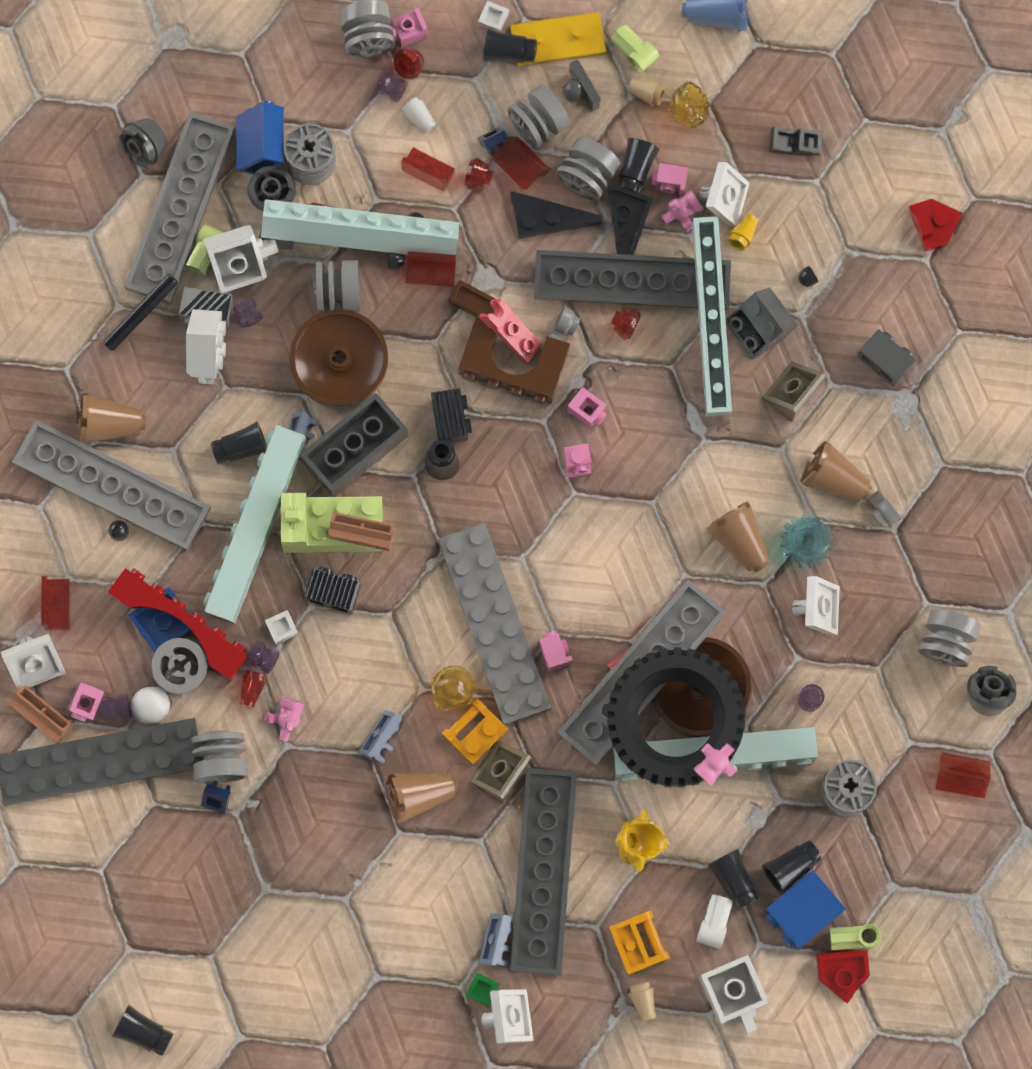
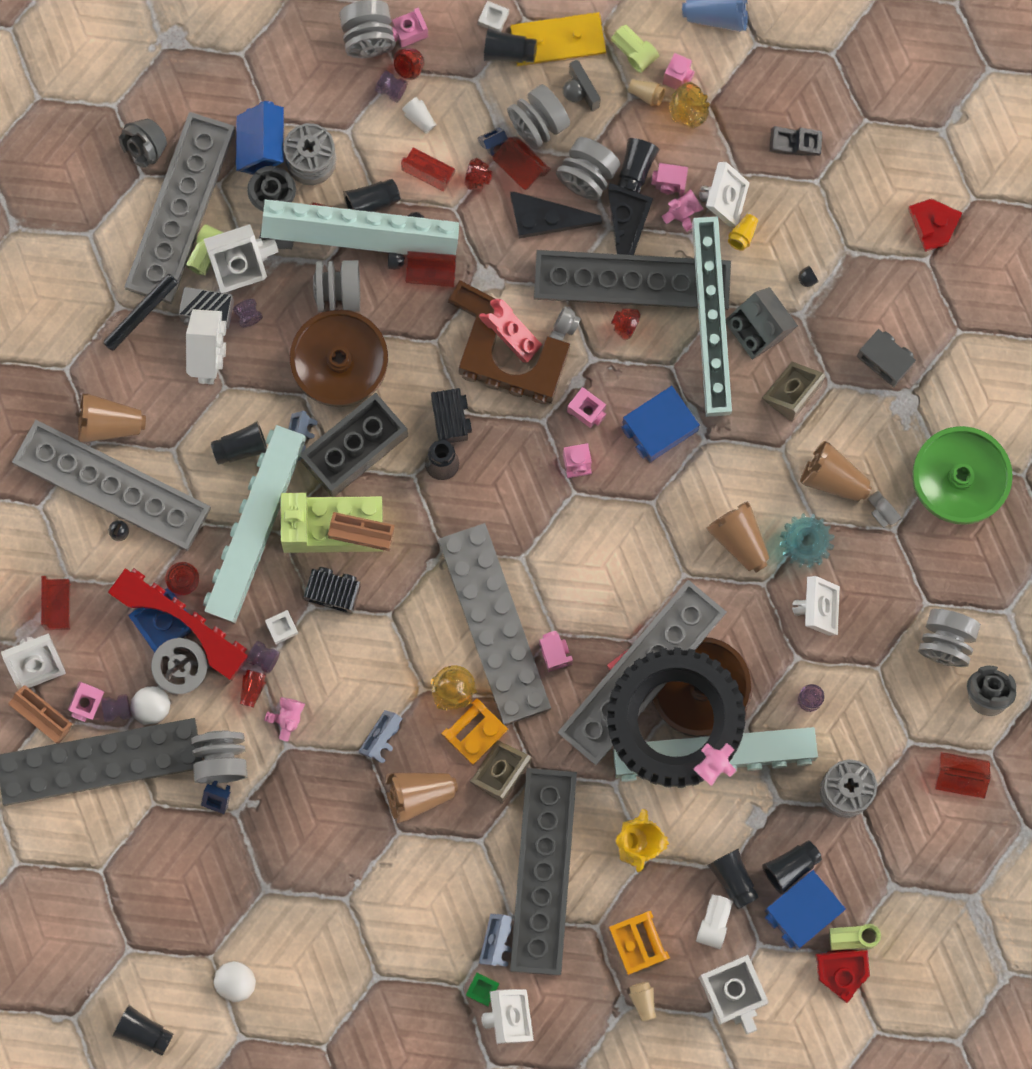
none -> clear red cone [165,562,199,596]
none -> white hair [213,961,256,1002]
none -> black plant [343,179,401,212]
none -> blue brick [621,386,700,463]
none -> bright pink brick [663,53,695,93]
none -> bright green dish [912,426,1013,525]

